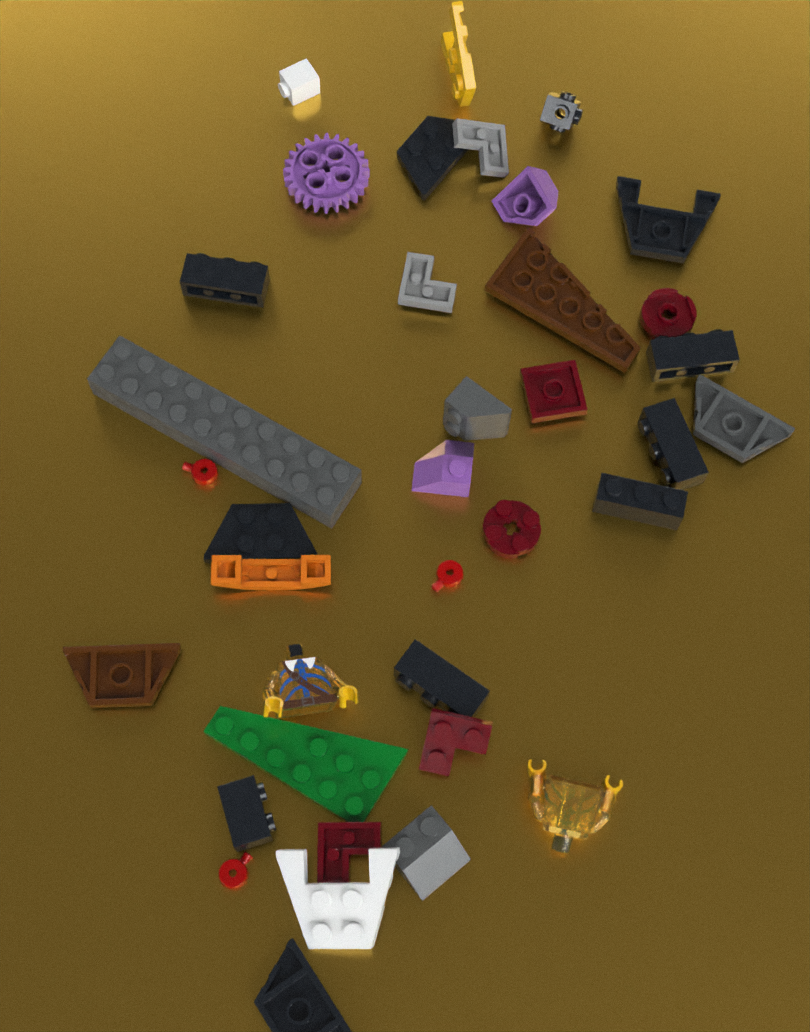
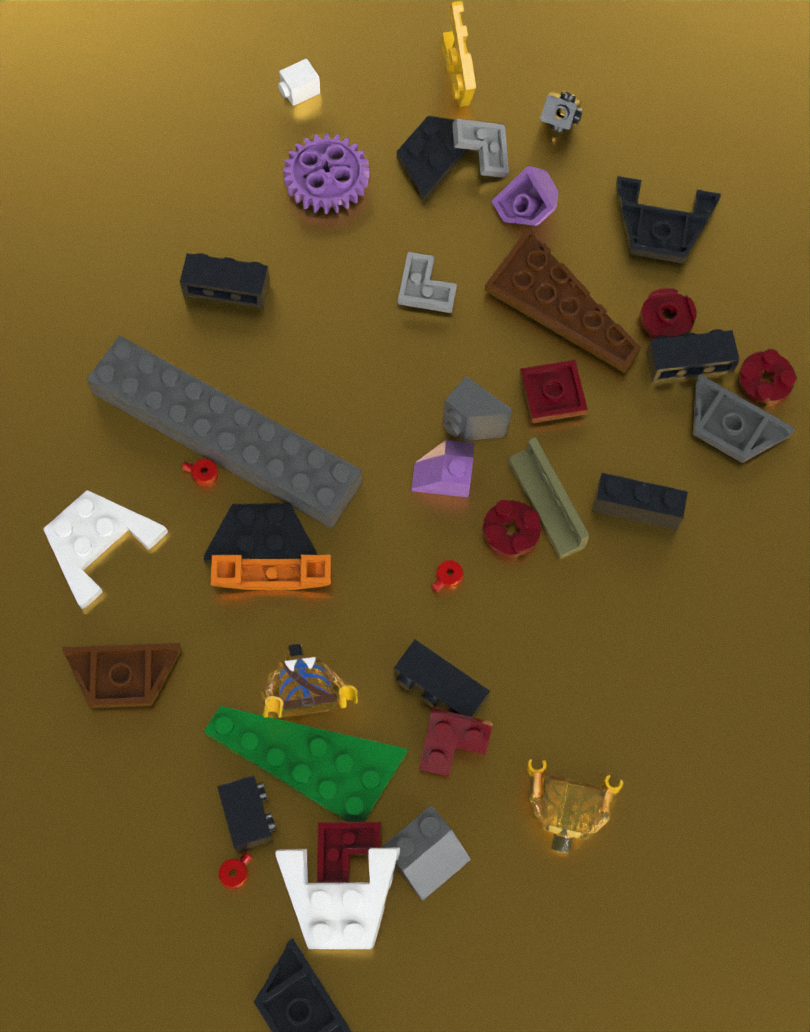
black brick [637,398,709,490] -> none
none -> white wing [43,490,168,610]
none -> olive fence [508,437,589,559]
none -> dark red plate [738,349,797,406]

